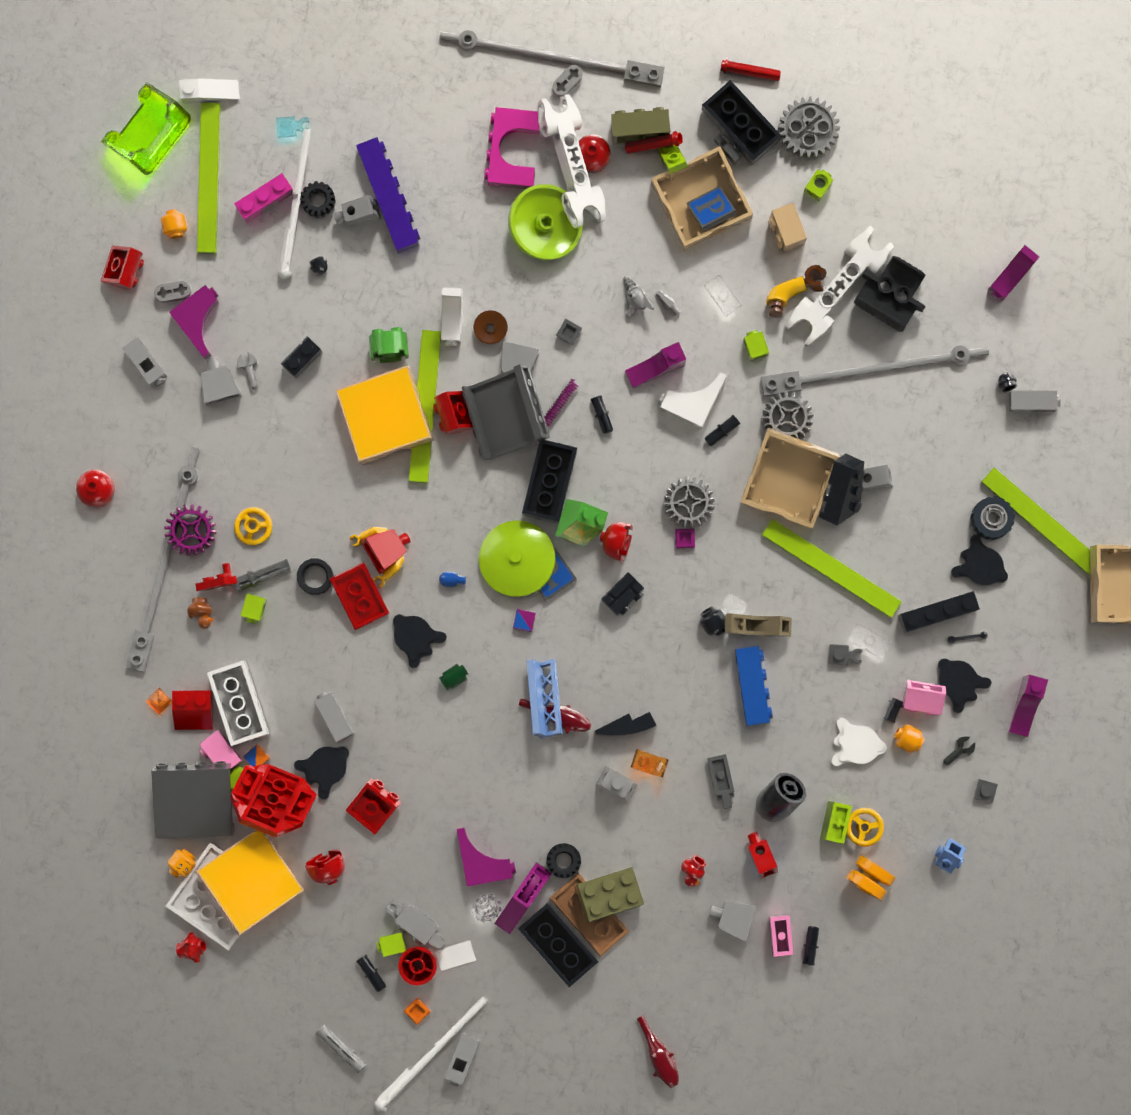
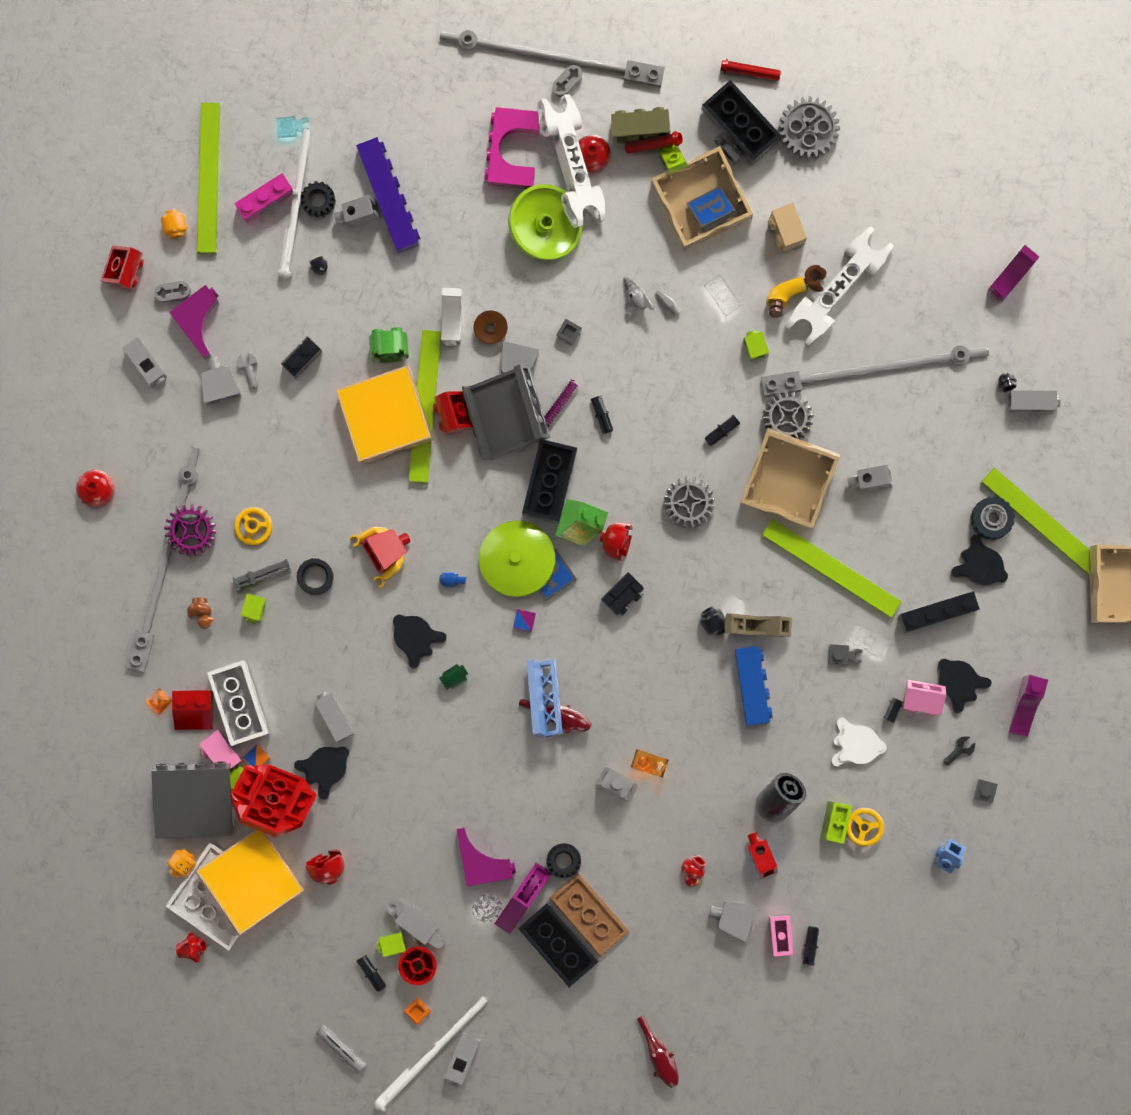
clear neon green windscreen [101,82,191,175] -> none
white slope [179,79,239,104] -> none
red plate [195,563,237,591] -> none
red tile [329,562,389,630] -> none
red plate [345,779,401,835] -> none
white sticker [435,940,476,971] -> none
olive brick [574,867,644,924] -> none
black slope [595,712,657,736] -> none
magenta arch [625,342,686,388] -> none
white arch [659,372,727,429] -> none
magenta tile [675,528,695,549] -> none
dark grey hinge [707,754,735,809] -> none
lime brick [804,169,833,202] -> none
black wedge [819,453,865,526] -> none
light orange wheel [846,855,896,901] -> none
black piece [854,256,926,332] -> none
light orange head [894,724,924,753] -> none
black hinge [948,631,988,644] -> none

